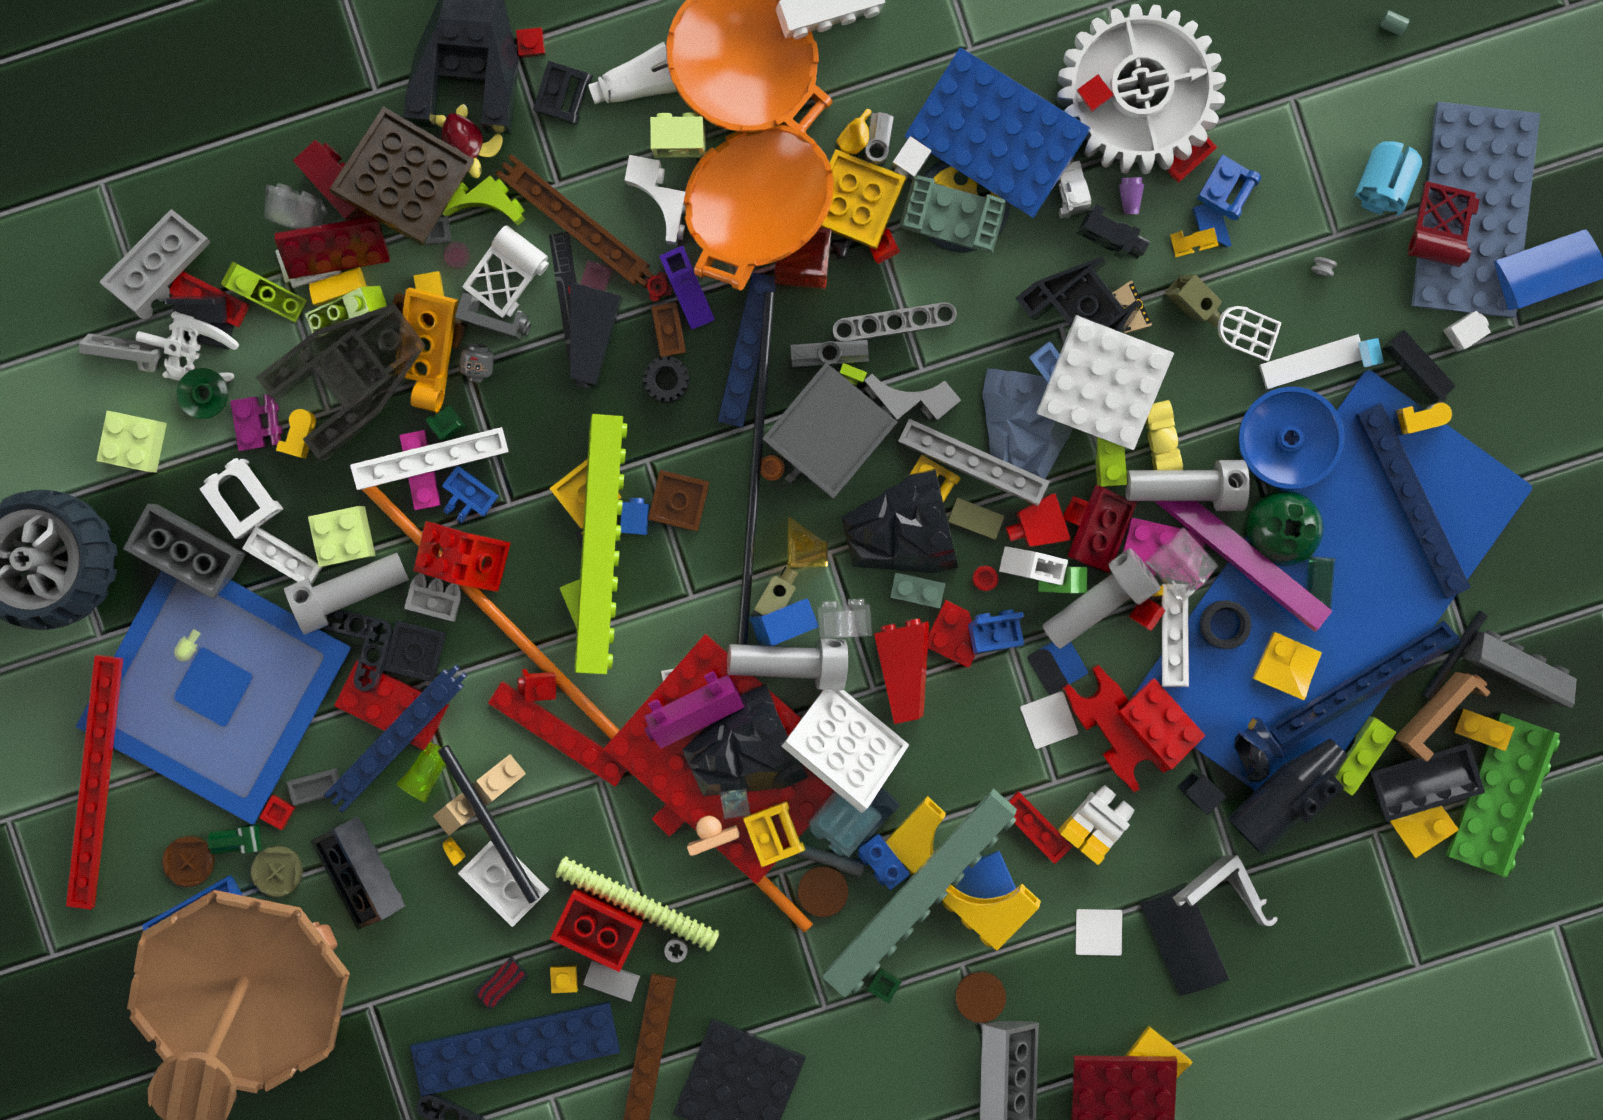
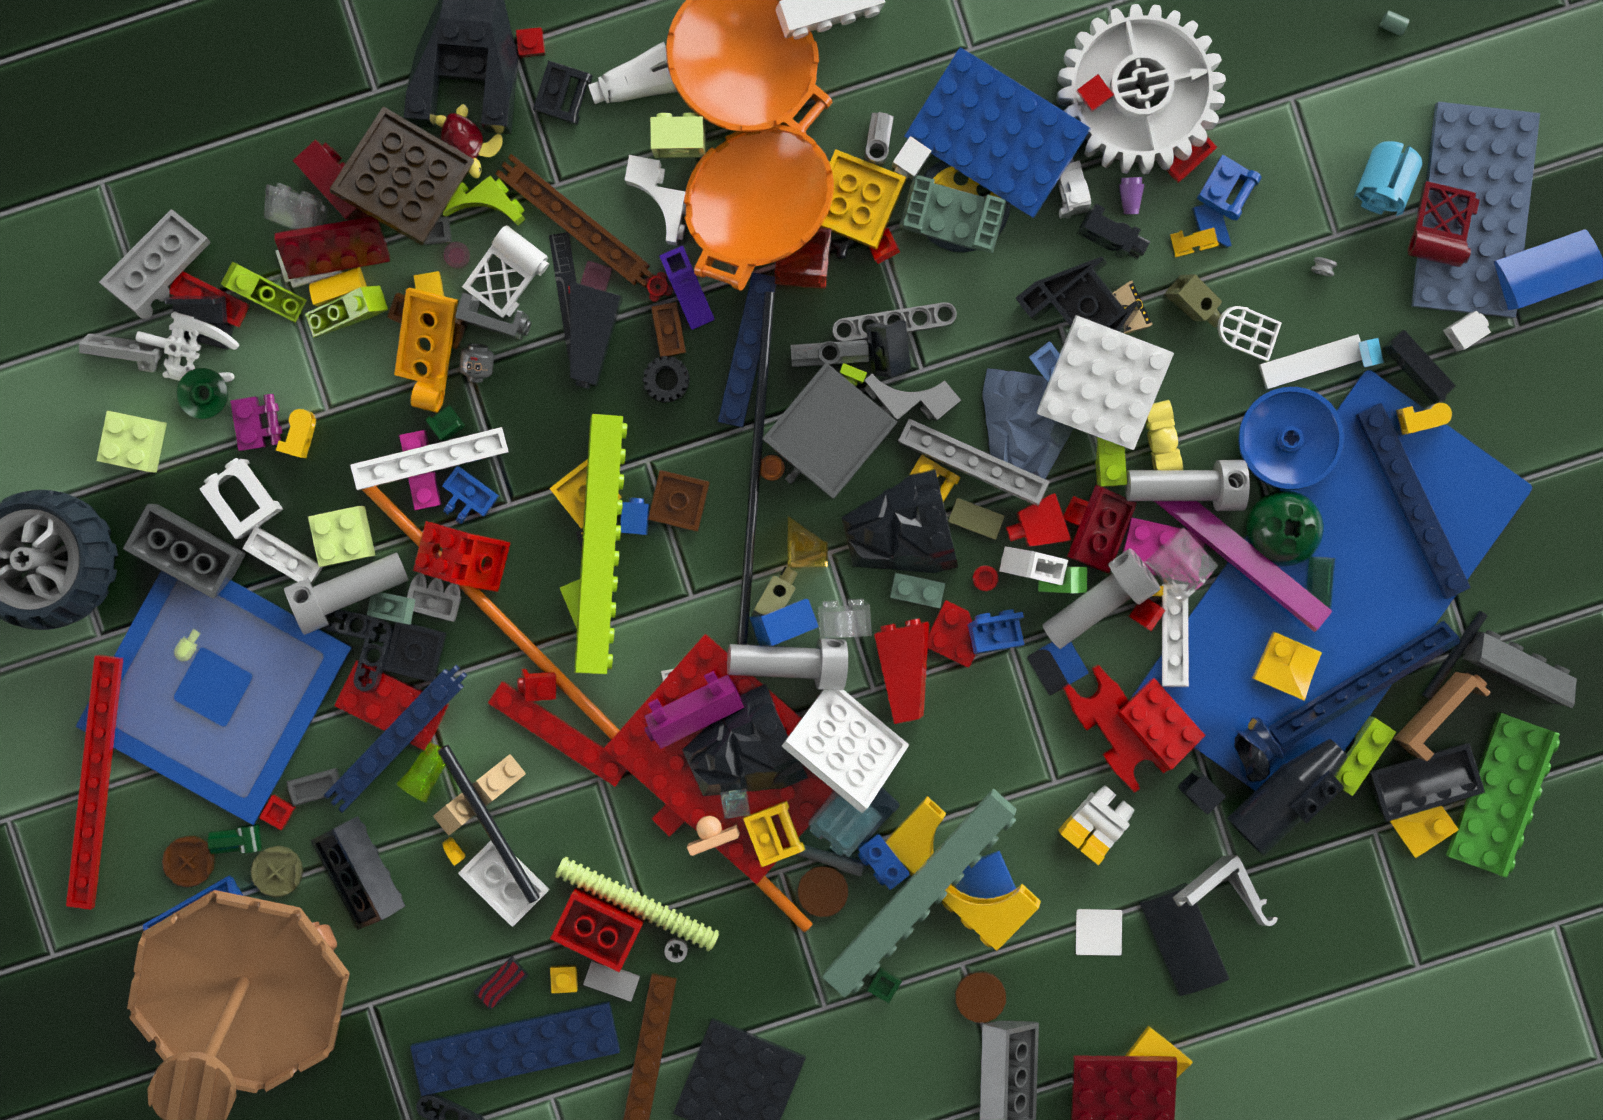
clear smoke wedge [256,304,426,460] -> none
yellow piece [836,109,872,154] -> none
red plate [1008,791,1073,864] -> none
white sticker [1020,691,1078,749] -> none
black tyre [1199,600,1251,649] -> none
yellow plate [1455,709,1515,752] -> none
none -> sand green plate [367,592,415,625]
none -> black panel [866,320,911,378]

